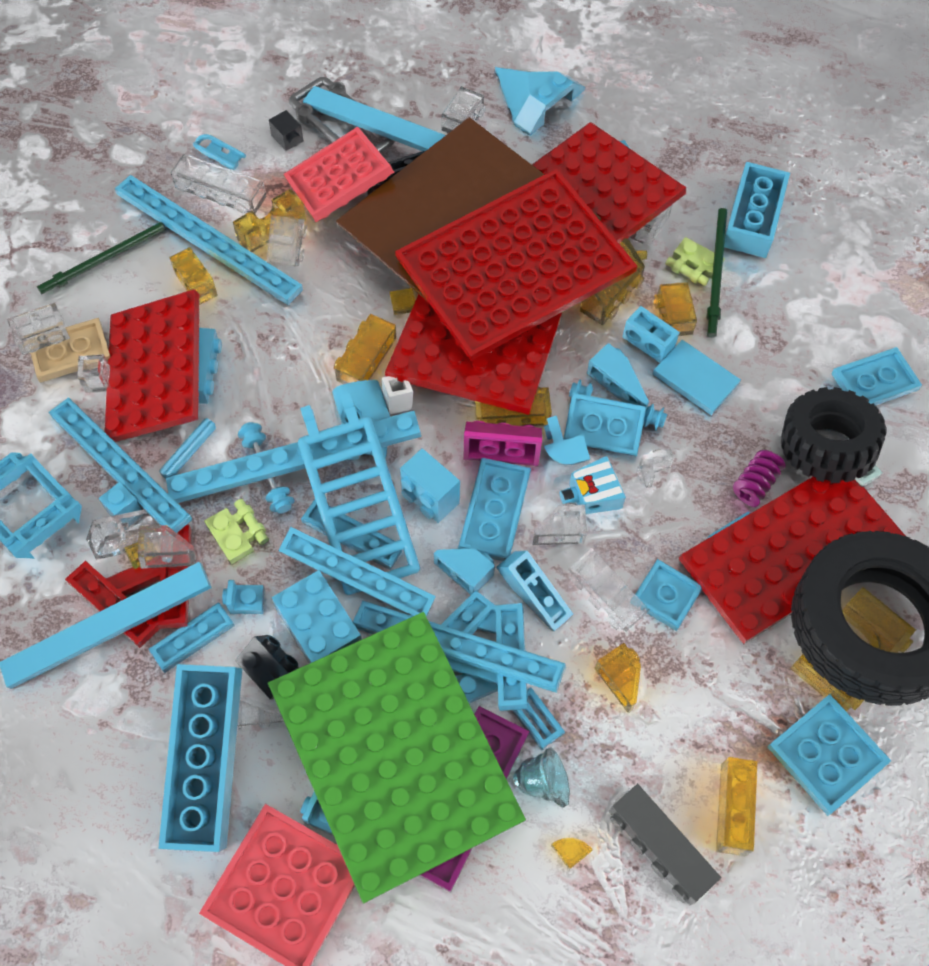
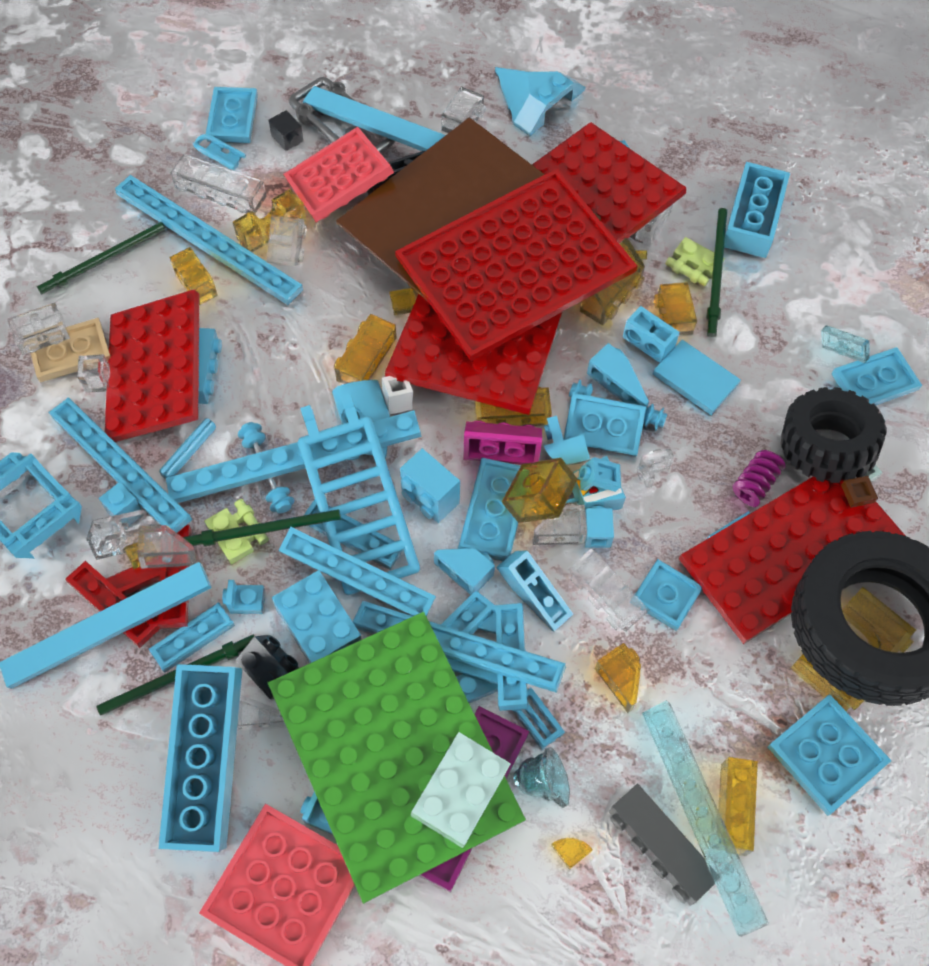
none -> dark green bar [96,634,254,716]
none -> dark green bar [181,509,341,548]
none -> medium azure plate [206,87,258,143]
none -> light aqua brick [411,732,511,848]
none -> clear yellow brick [502,458,577,523]
none -> medium azure bracket [578,457,621,492]
none -> medium azure brick [583,506,614,548]
none -> clear light blue plate [642,700,769,937]
none -> clear light blue plate [821,325,870,363]
none -> reddish brown plate [841,476,878,508]

